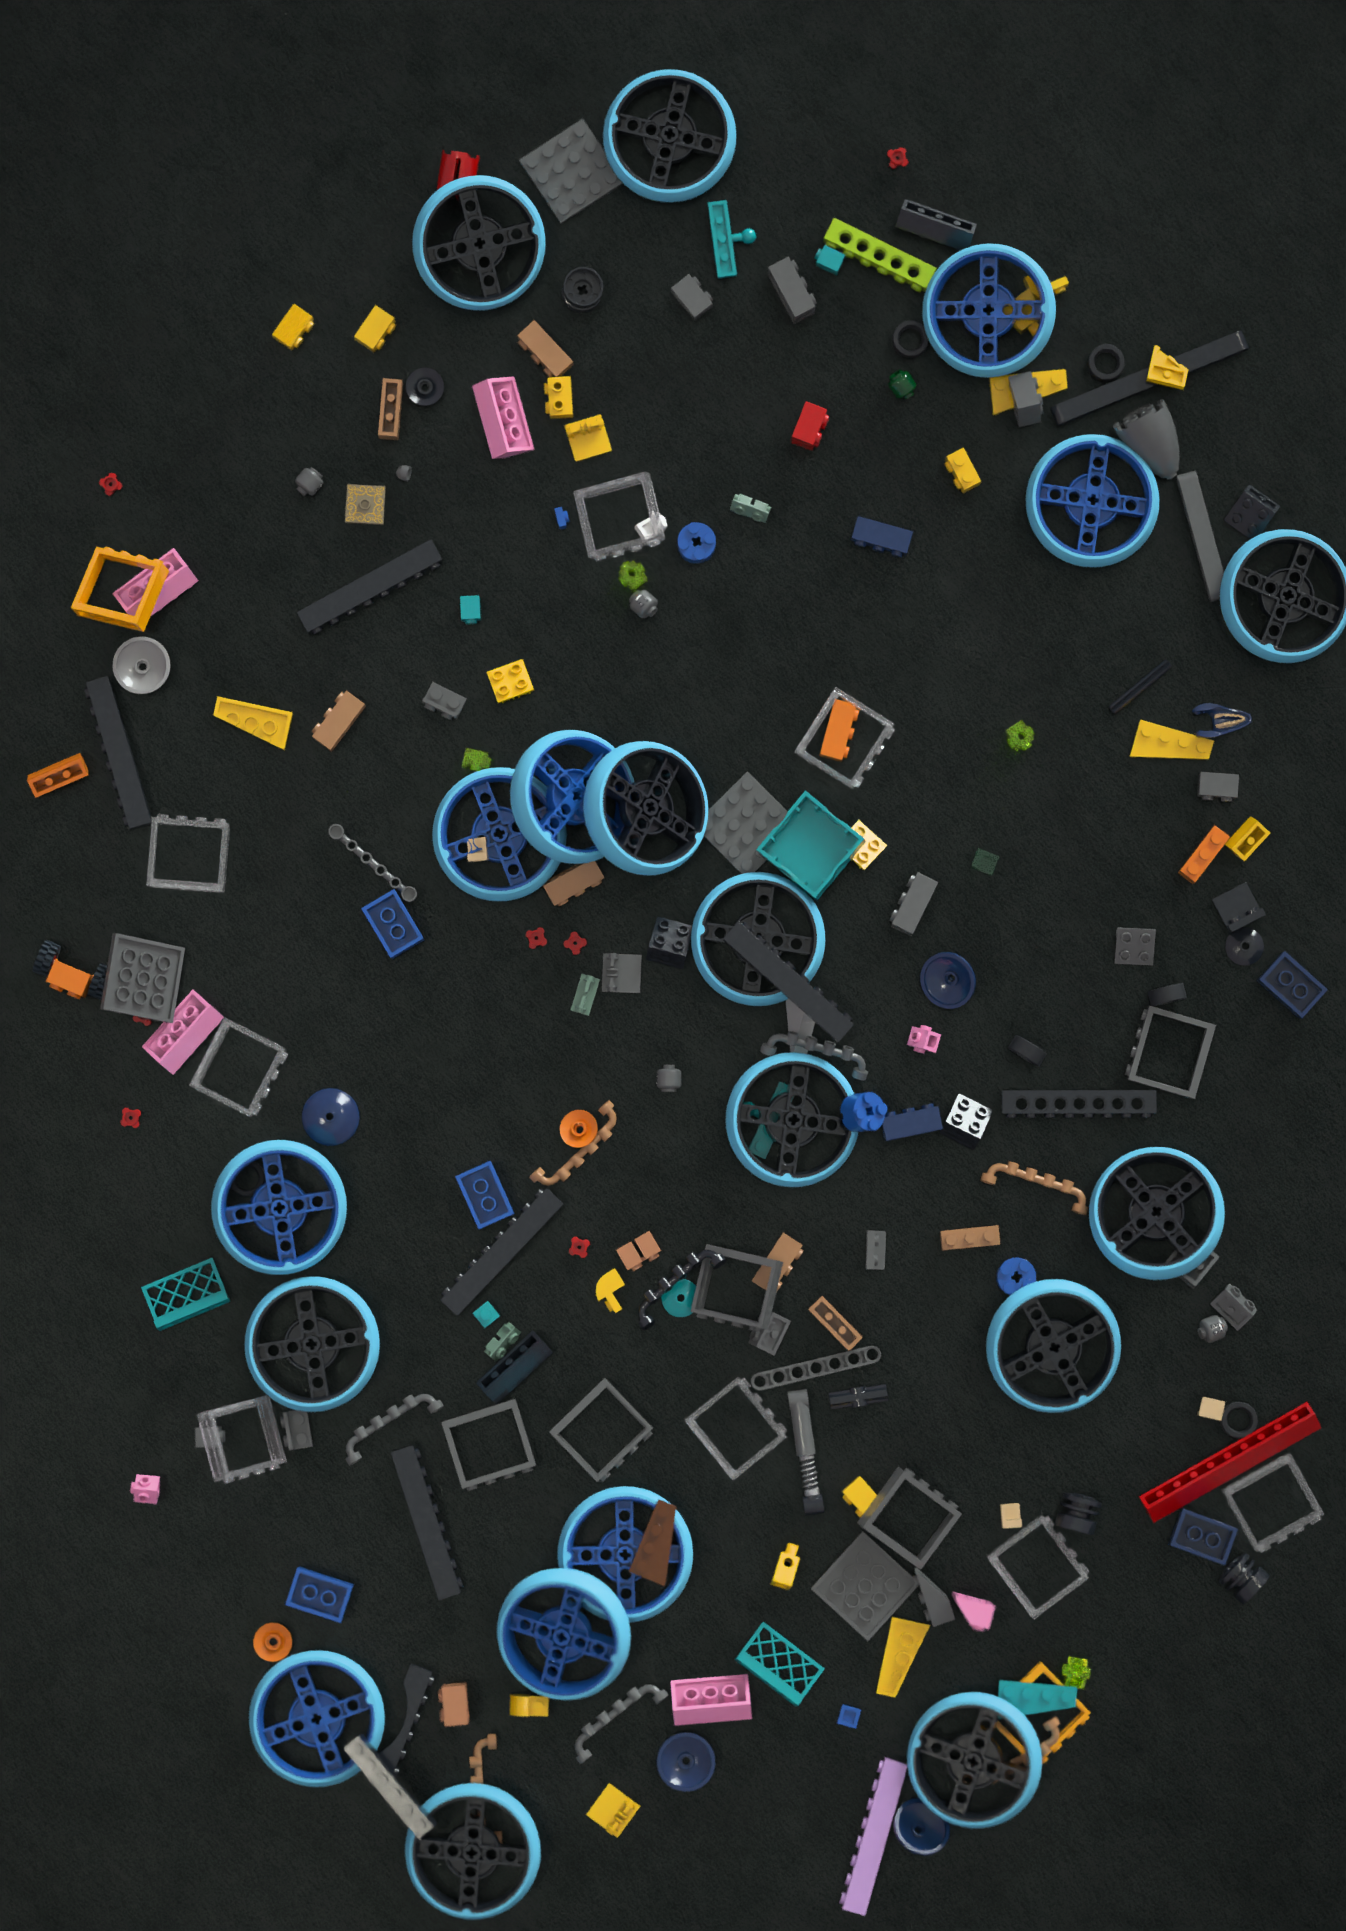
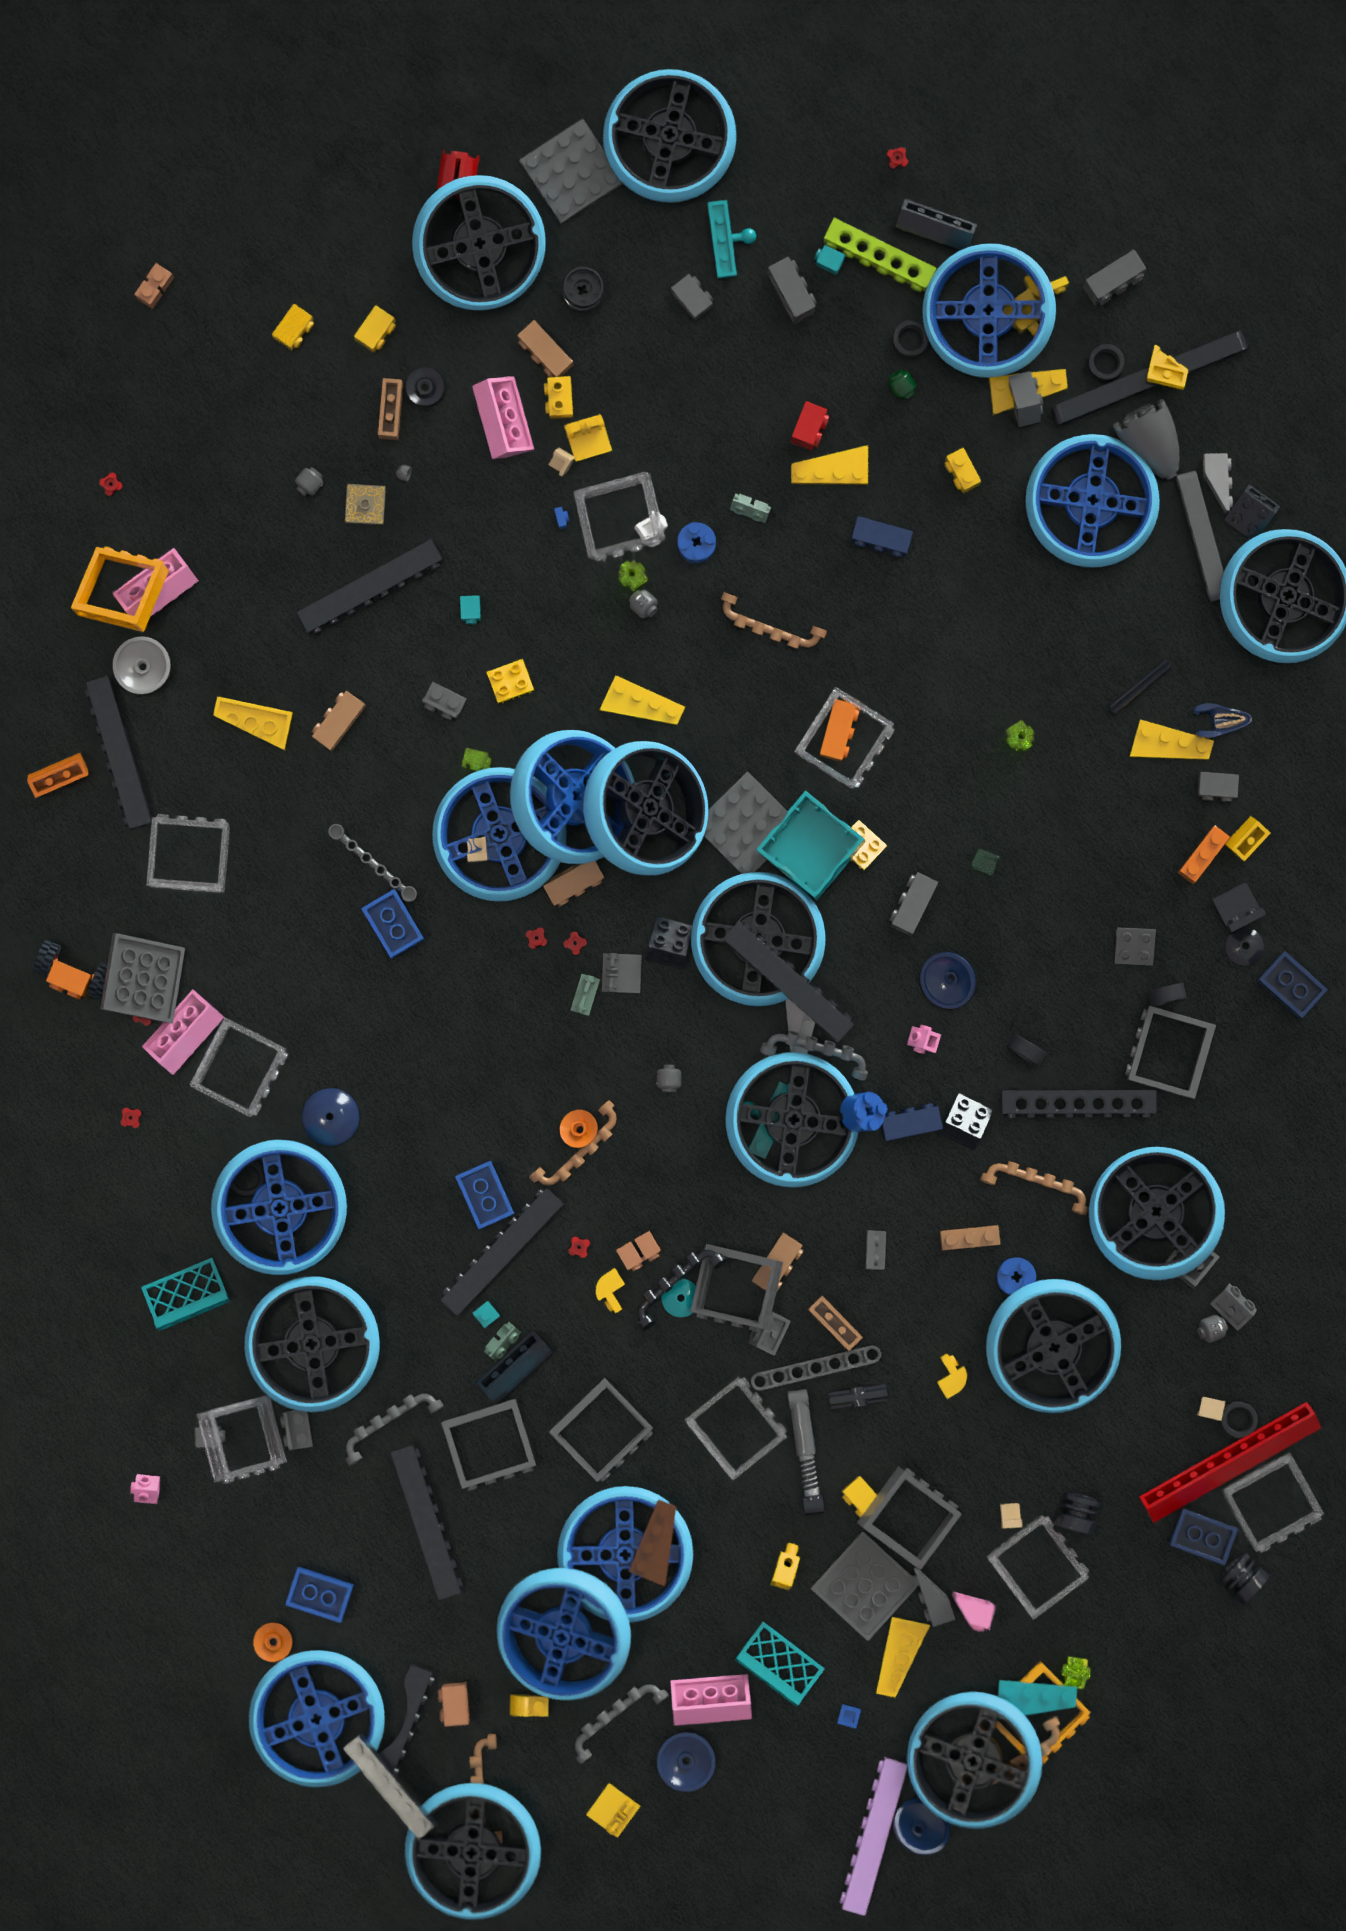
none -> nougat piece [135,263,174,309]
none -> tan panel [549,448,575,476]
none -> yellow wing [600,675,685,725]
none -> medium nougat bar [721,592,827,649]
none -> yellow wing [791,446,868,484]
none -> yellow brick [937,1354,967,1399]
none -> dark grey brick [1083,250,1147,306]
none -> light grey slope [1203,453,1233,513]

